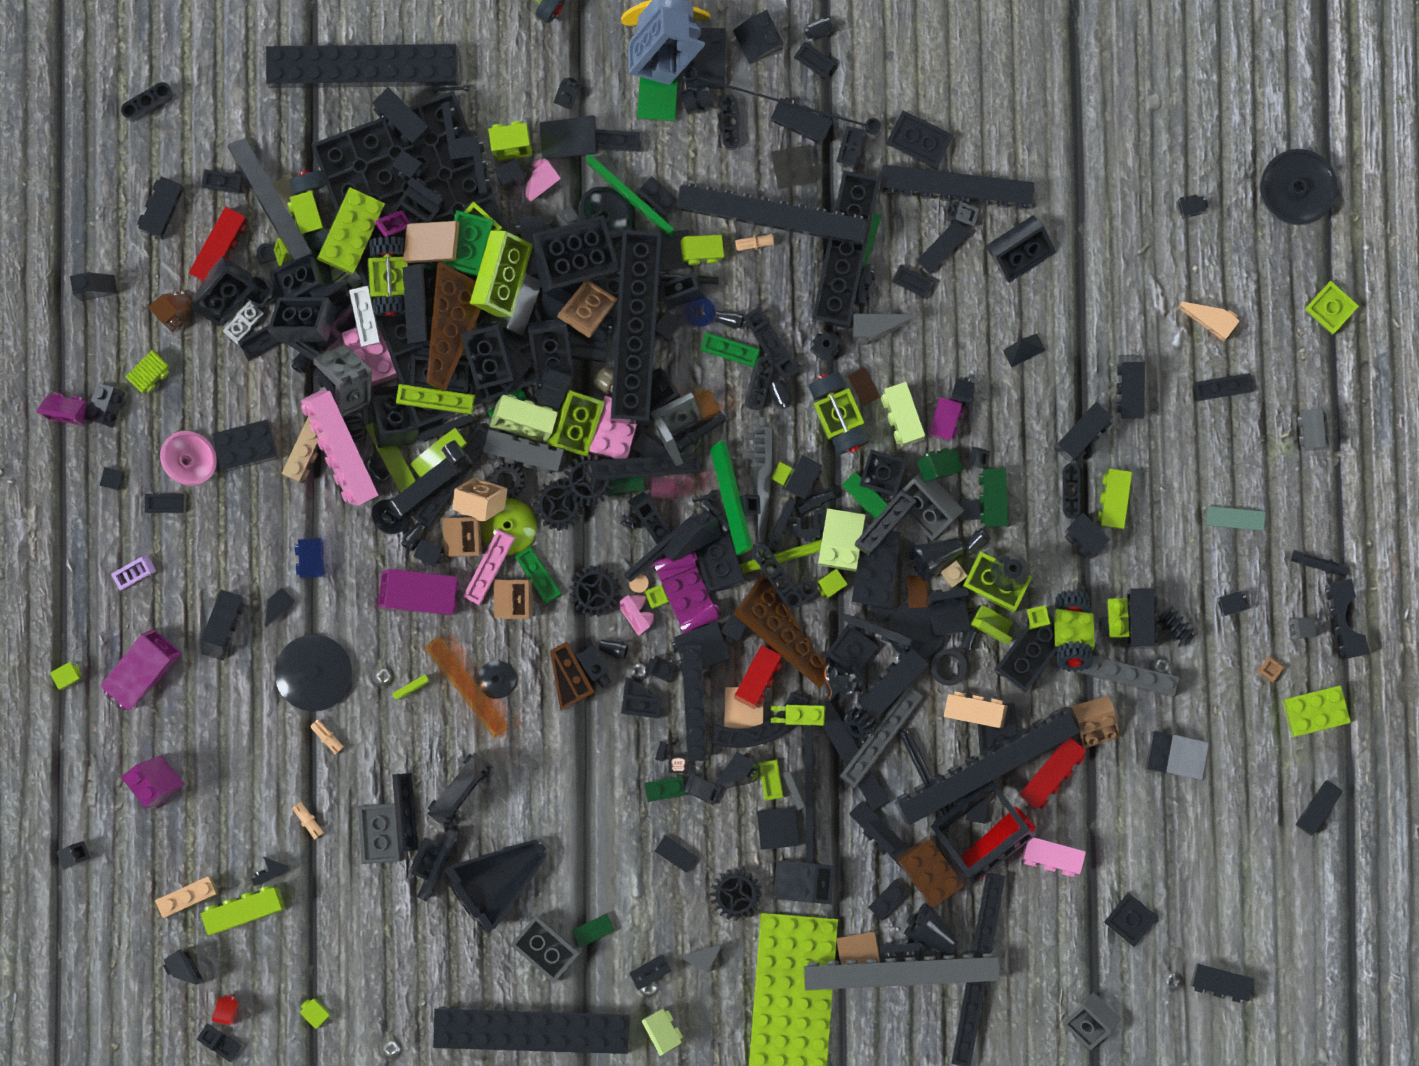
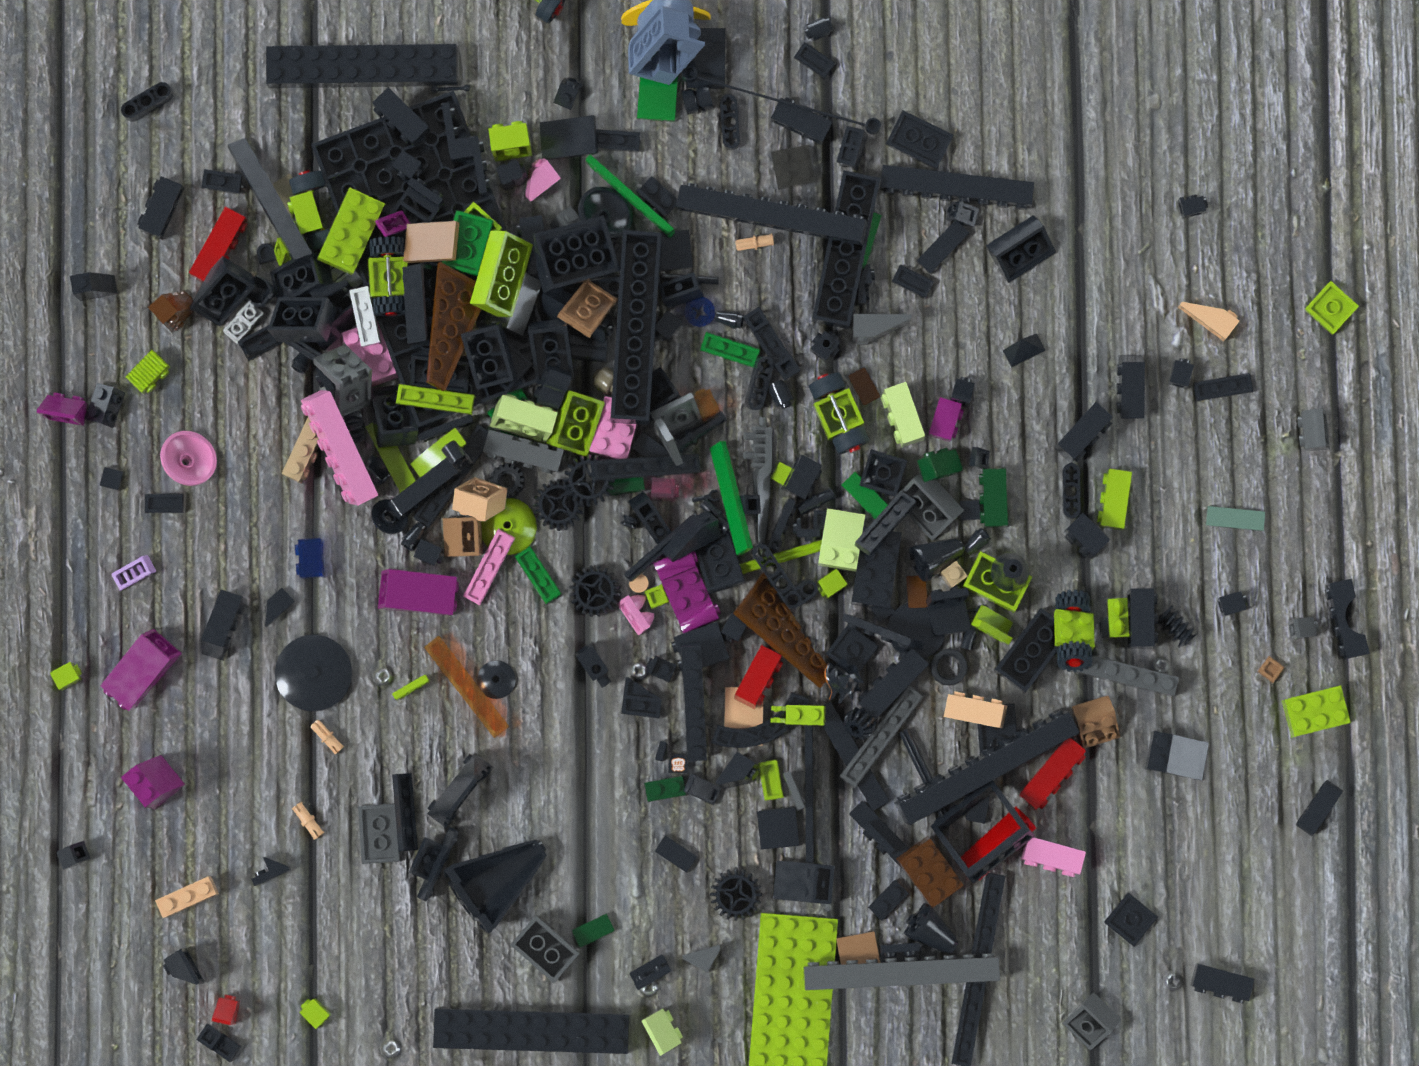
lime brick [200,885,286,935] -> none
black brick [212,419,280,473] -> none
medium nougat slope [494,579,533,619] -> none
reddish brown wedge [550,641,595,712] -> none
black cone [599,640,628,660] -> none
lime brick [680,235,724,265] -> none
black slope [733,10,784,64] -> none
lime panel [1027,605,1050,630] -> none
black dish [1260,149,1337,226] -> none
black pin [1290,550,1350,578] -> none
none -> black brick [1168,358,1194,389]

